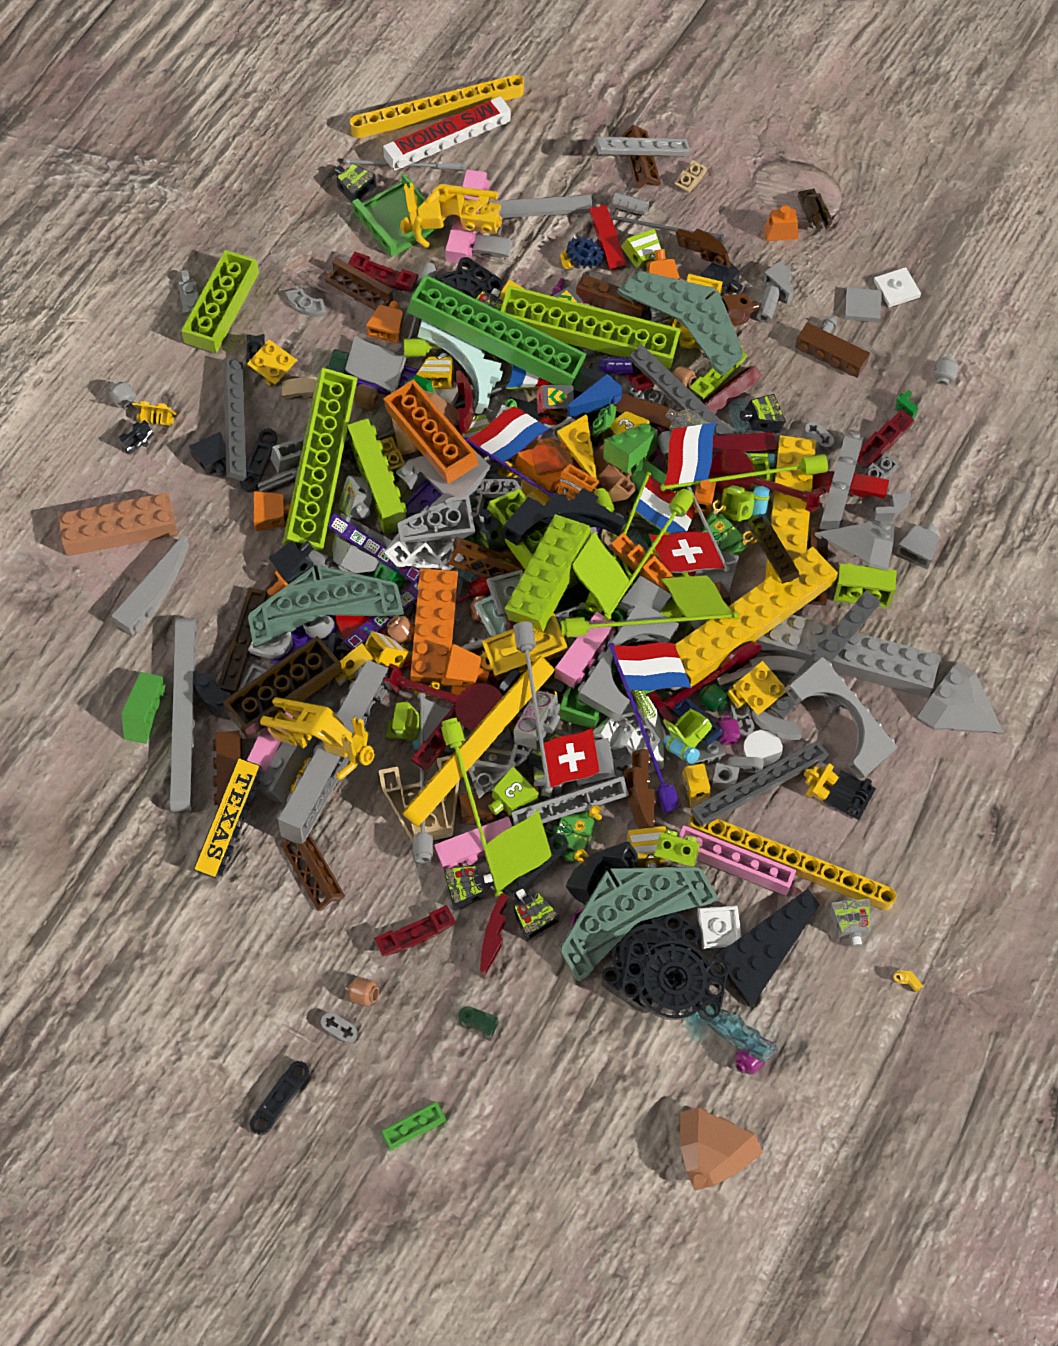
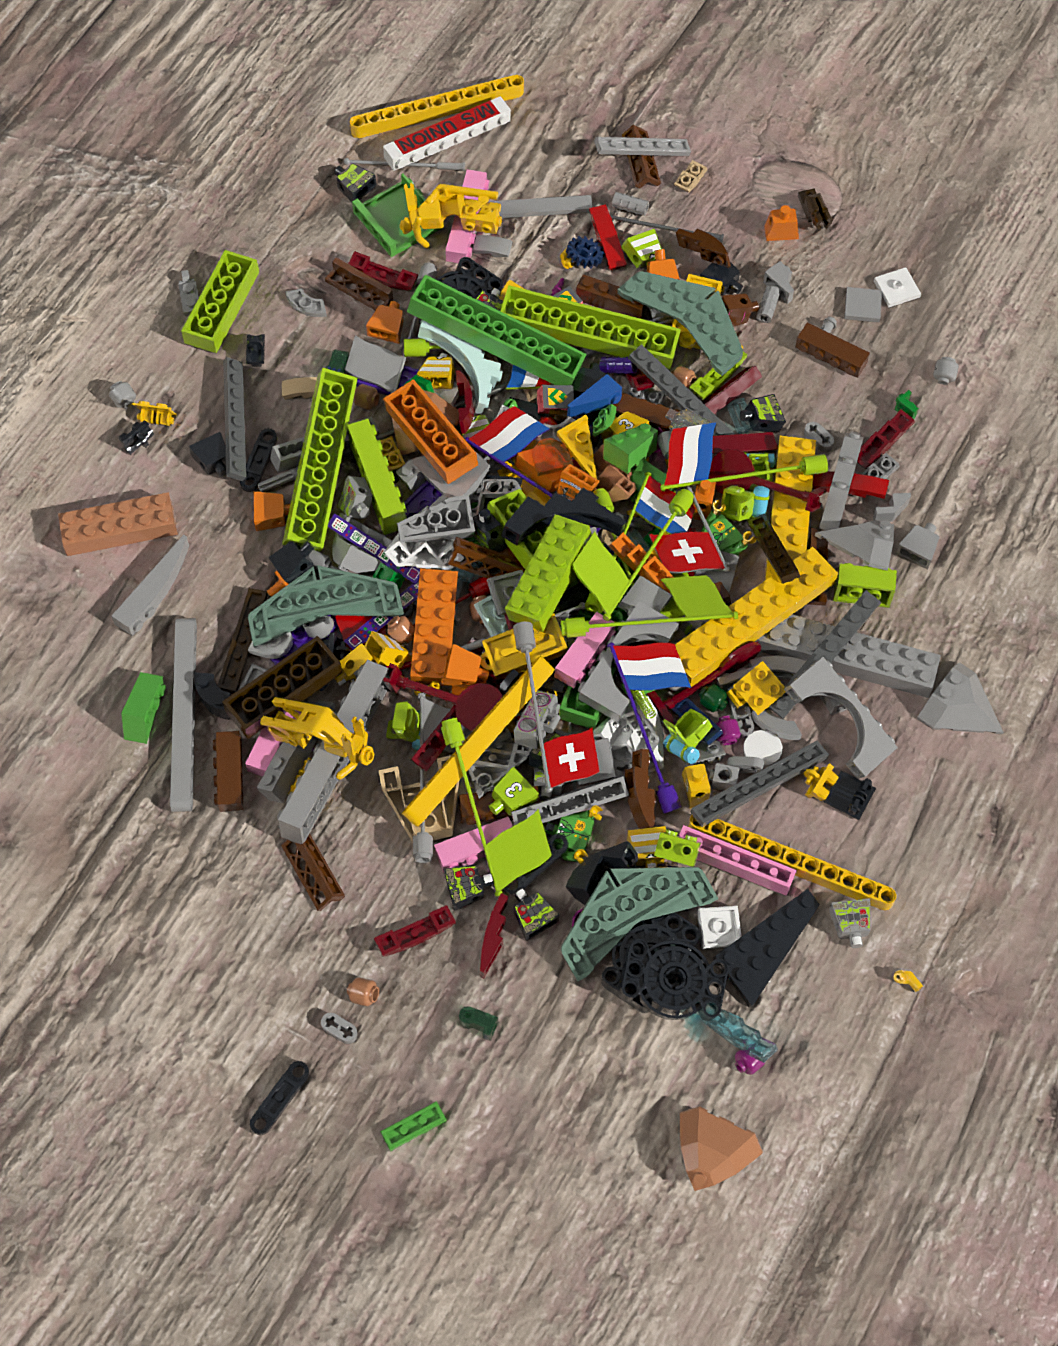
brick [193,757,264,880] -> none
yellow hinge [247,340,297,386] -> none

